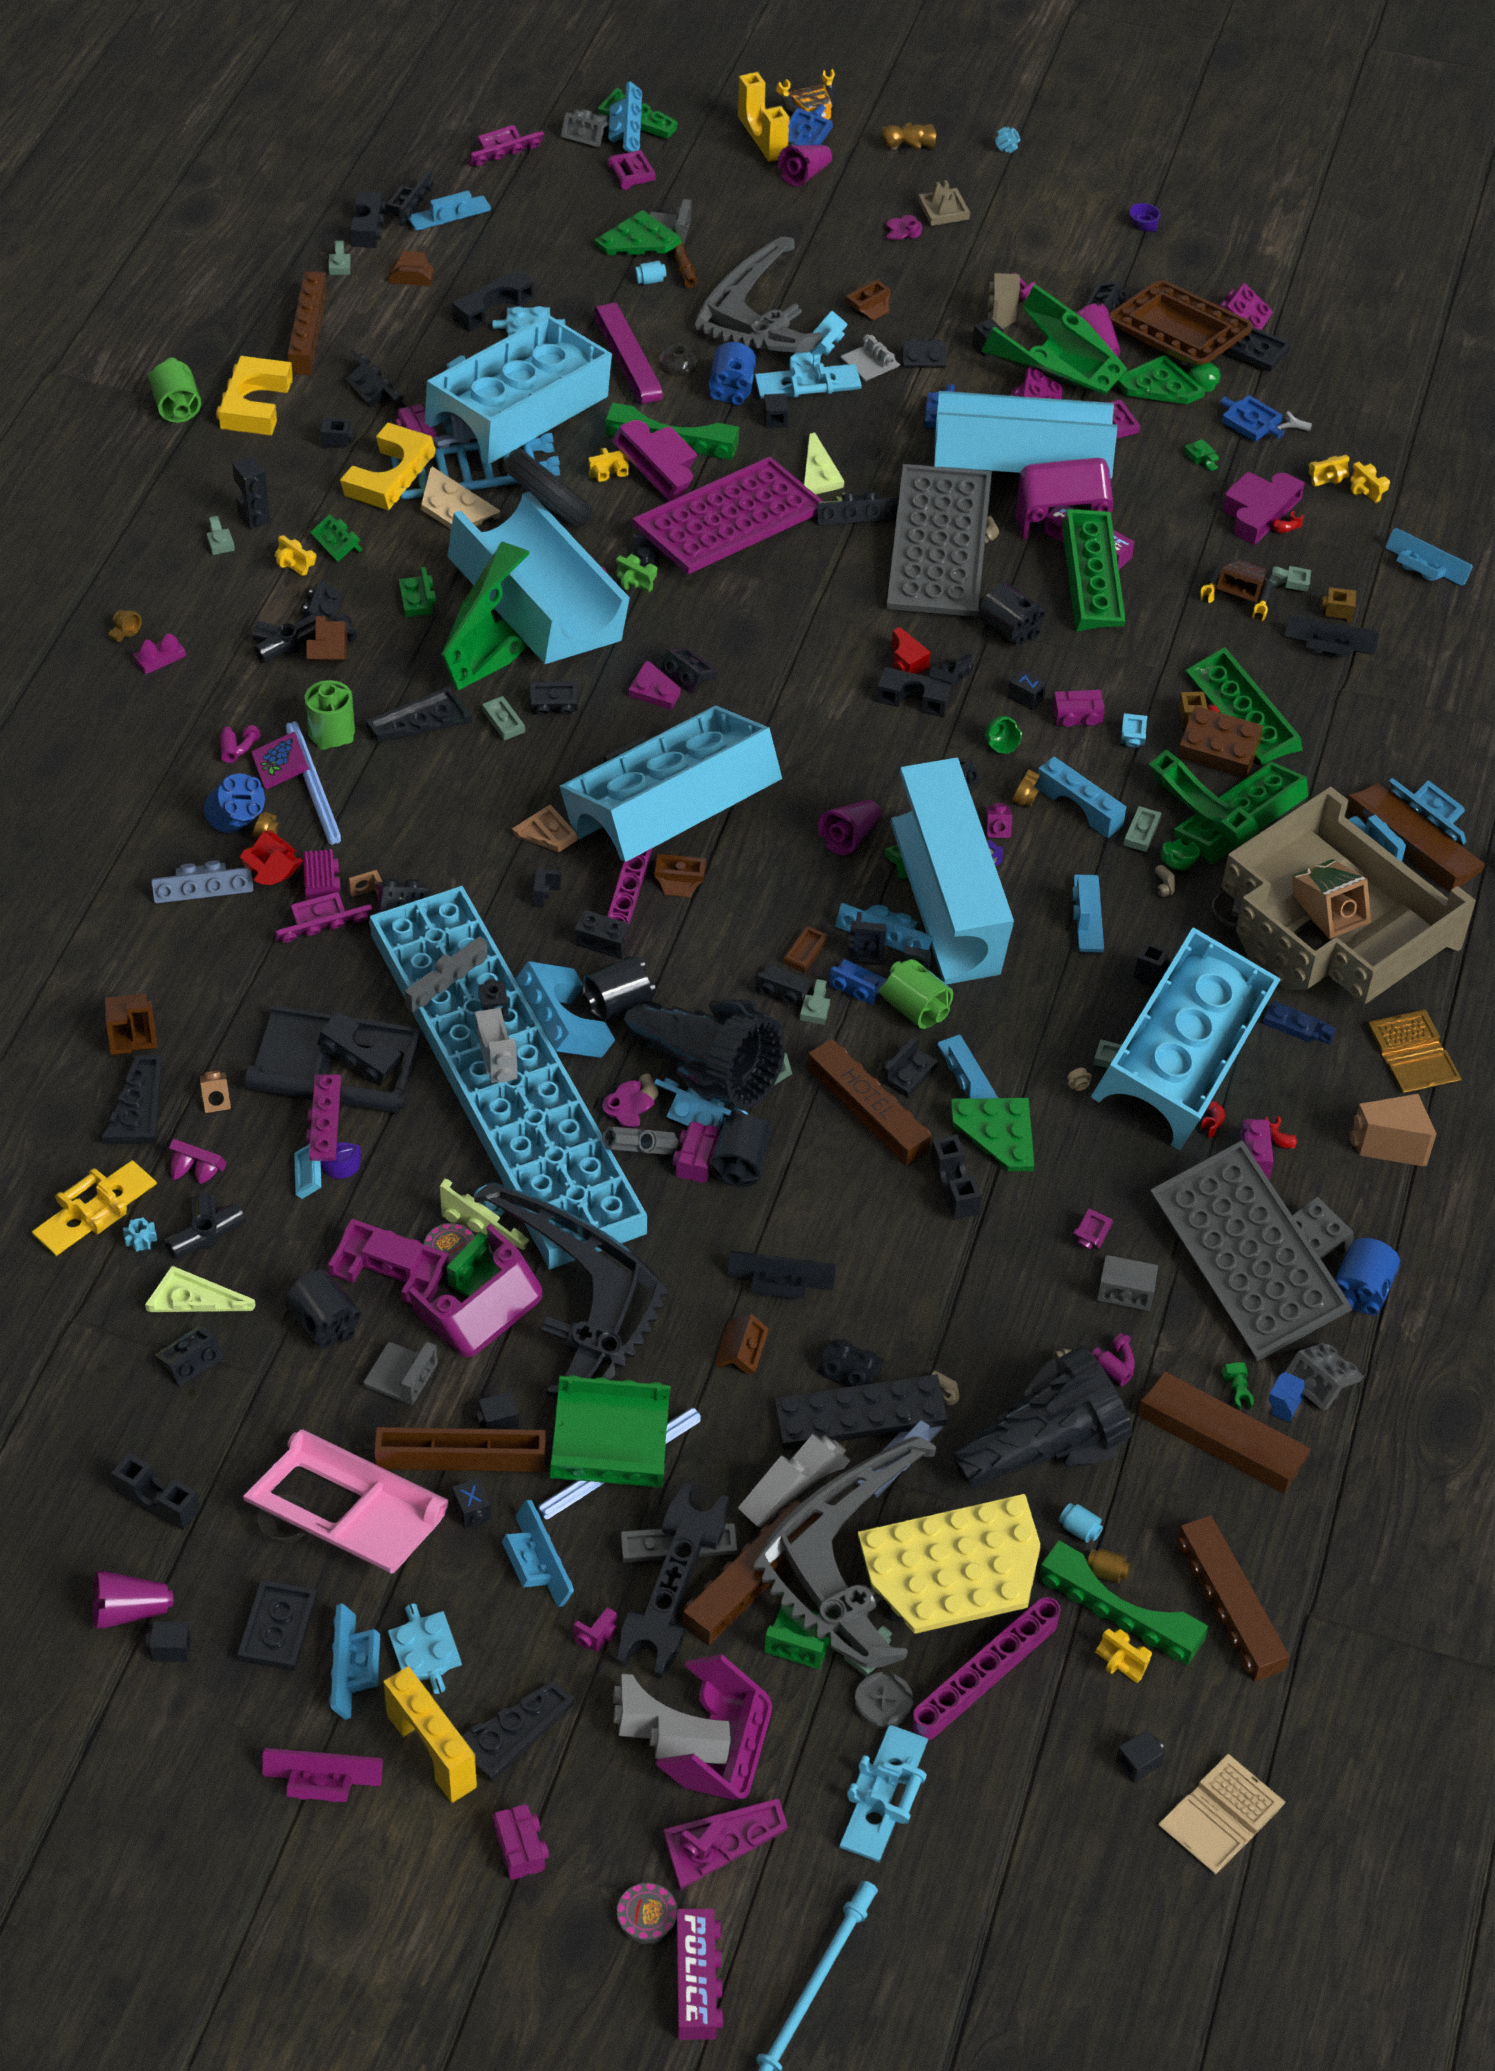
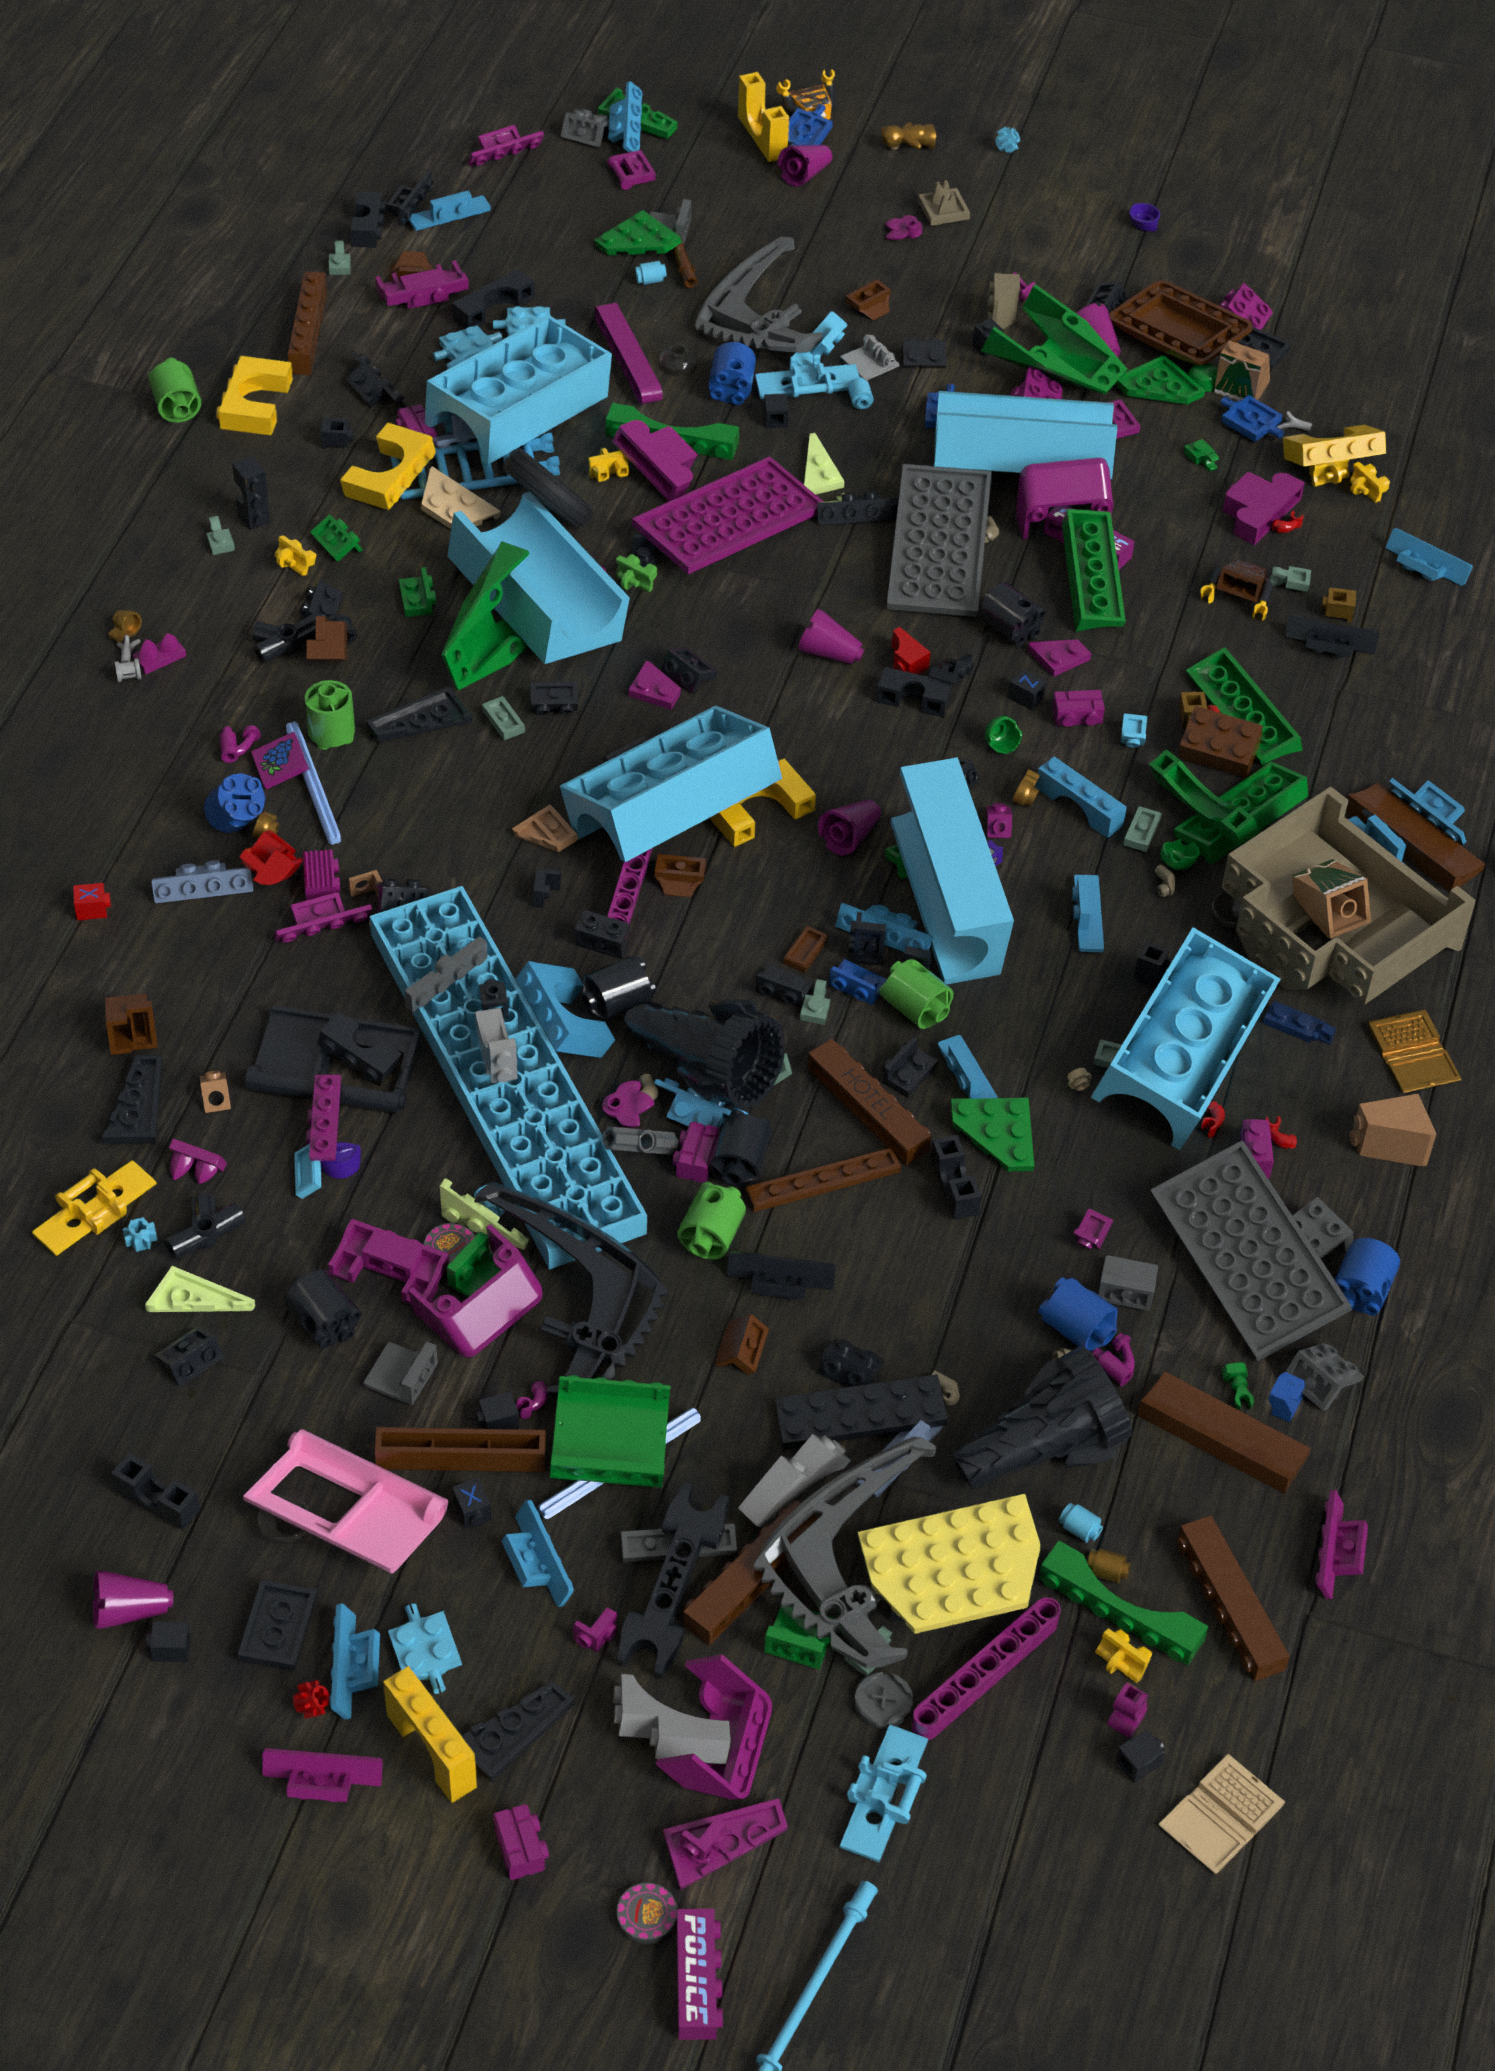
none -> red brick [73,883,111,920]
none -> light grey bush [115,658,141,682]
none -> light grey bar [117,635,141,663]
none -> red gear [293,1680,330,1719]
none -> magenta bracket [375,260,468,309]
none -> medium azure plate [433,325,502,361]
none -> magenta arm [516,1381,548,1419]
none -> bright green cylinder [677,1182,746,1259]
none -> yellow arch [709,759,816,847]
none -> reddish brown tile [745,1147,901,1212]
none -> magenta cone [798,609,864,664]
none -> medium azure brick [848,377,874,409]
none -> magenta wing [1027,639,1091,677]
none -> blue cylinder [1038,1277,1118,1352]
none -> magenta leg [1107,1682,1148,1738]
none -> slope [1214,341,1270,401]
none -> yellow arch [1283,425,1386,466]
none -> magenta bracket [1316,1490,1368,1599]

